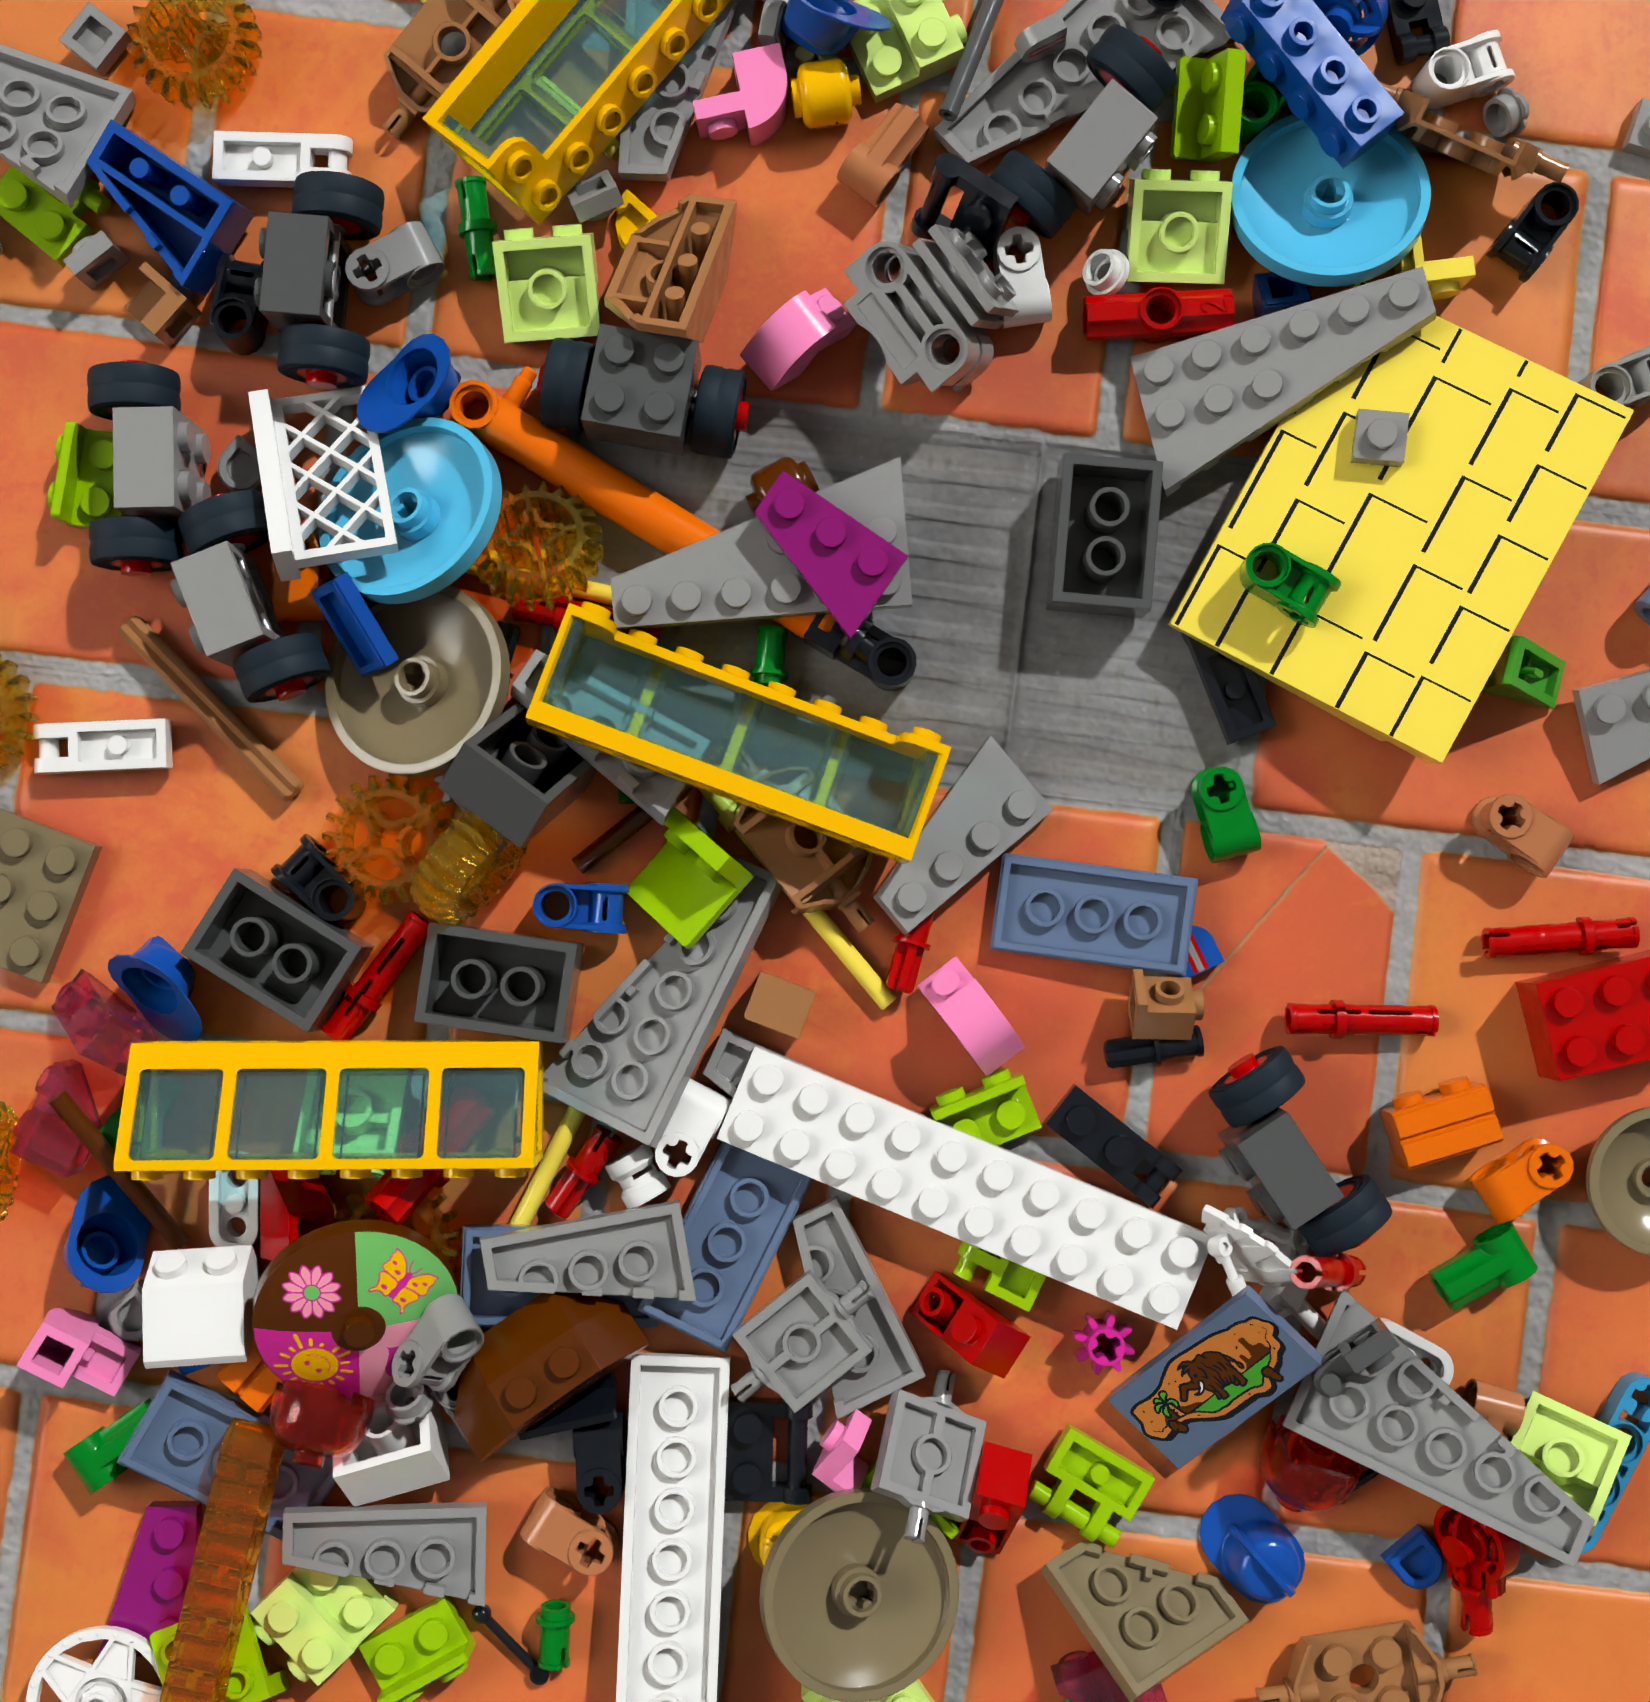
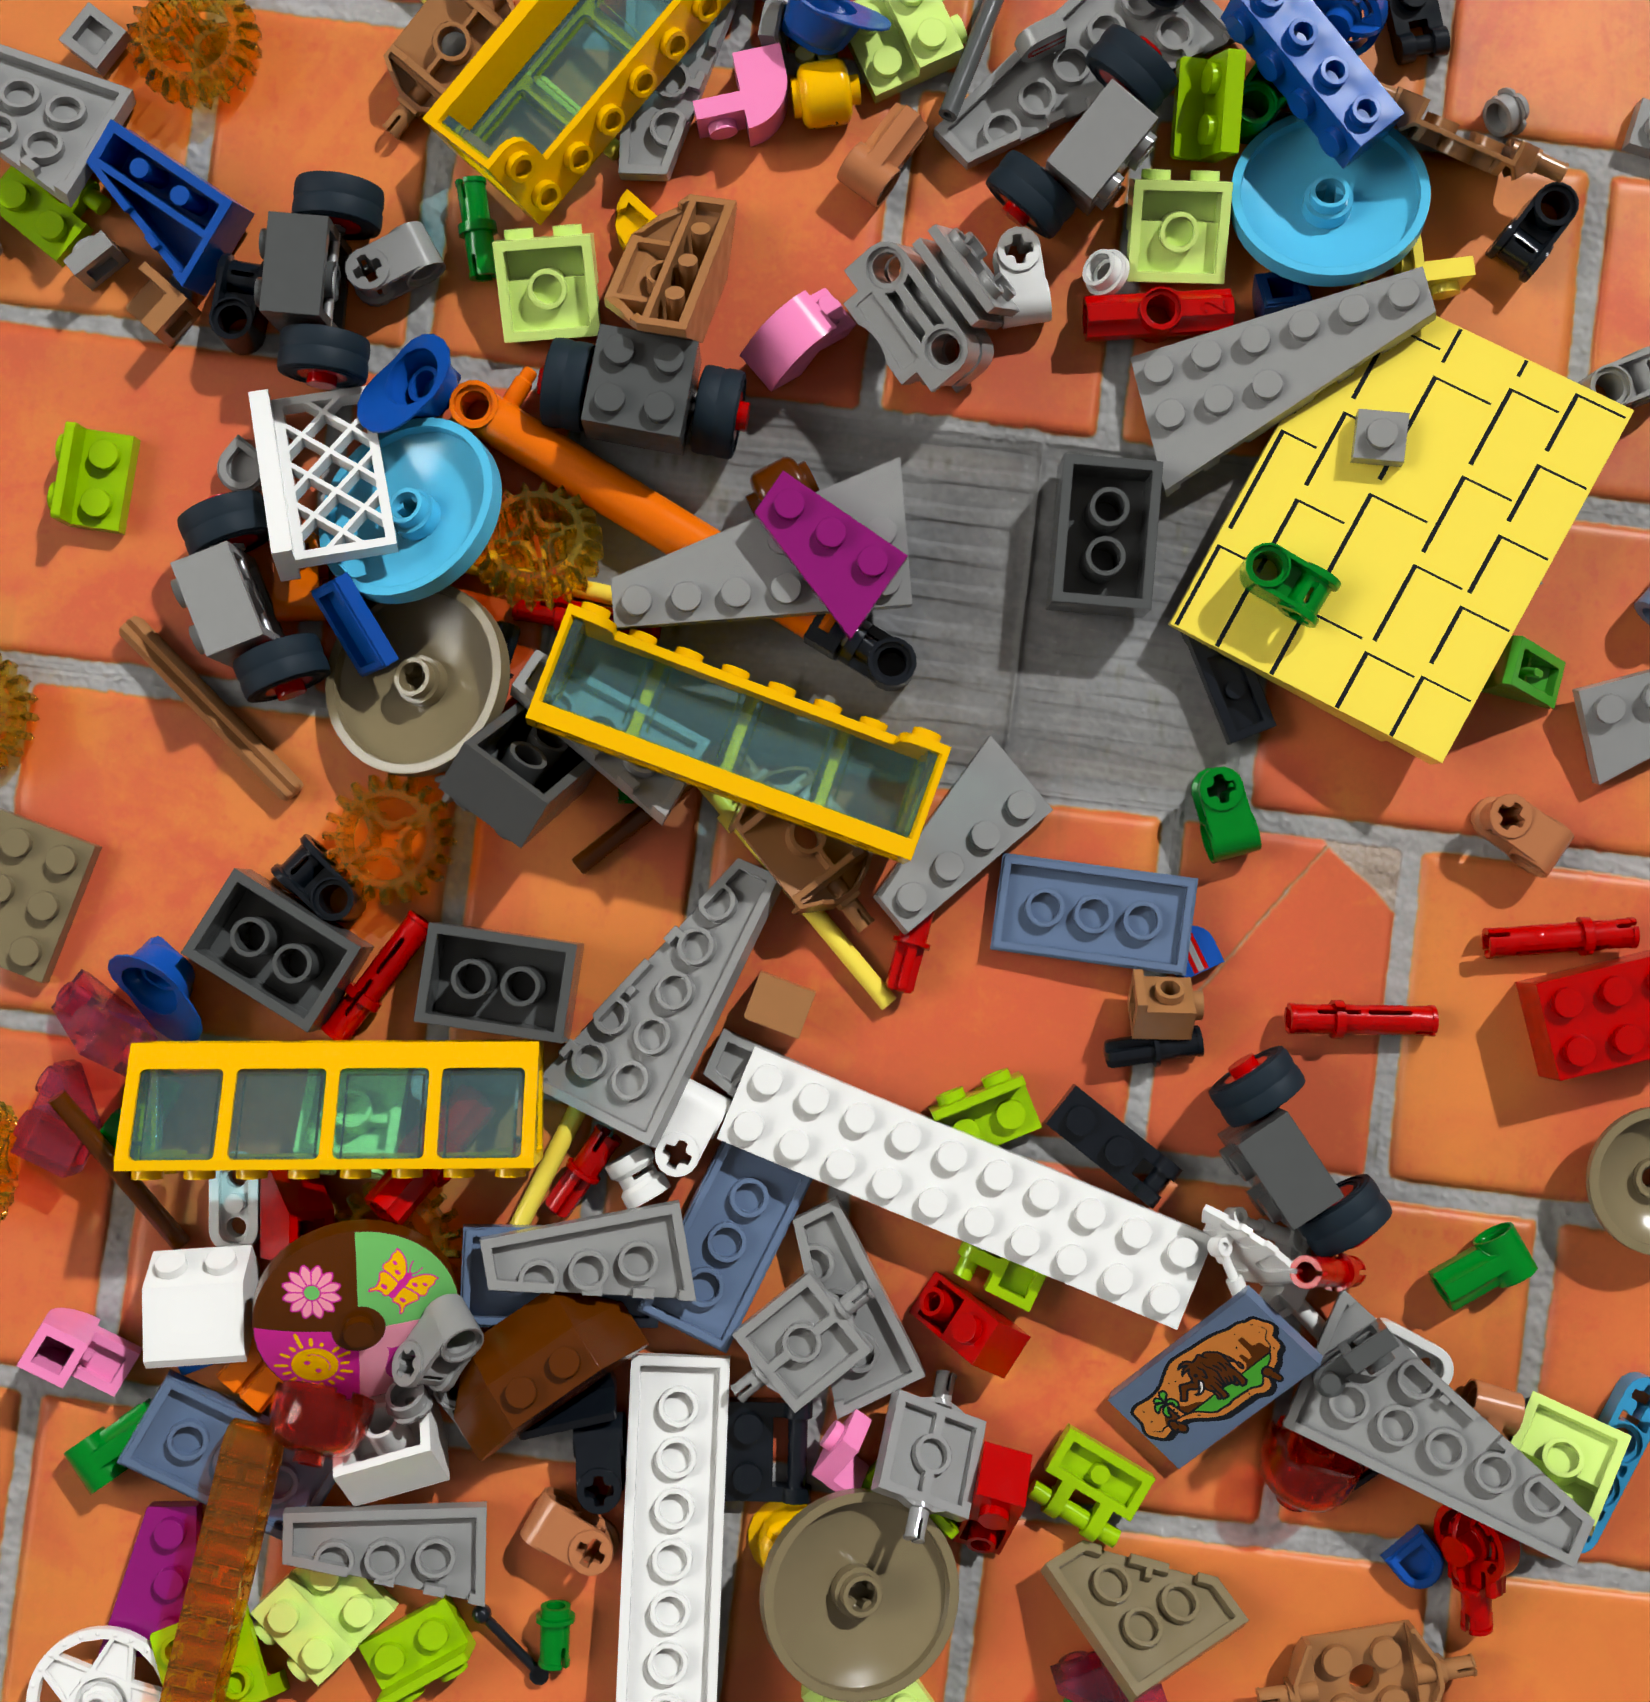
white plate [33,718,173,775] -> none
blue piece [63,1176,151,1293] -> none
brick [87,360,211,577] -> none
light grey tile [108,1279,144,1342] -> none
white plate [212,131,353,188] -> none
clear yellow gear [410,810,529,926] -> none
blue piece [532,883,629,934] -> none
light grey plate [566,169,624,223] -> none
lime bracket [627,806,754,949] -> none
green pin [750,625,788,687] -> none
black plate [911,153,1019,264] -> none
bright pink brick [917,956,1026,1077] -> none
dark pink gear [1072,1310,1135,1375] -> none
blue piece [1199,1494,1305,1604] -> none
orange brick [1380,1076,1504,1170] -> none
white piece [1412,30,1516,110] -> none
orange piece [1469,1138,1574,1223] -> none

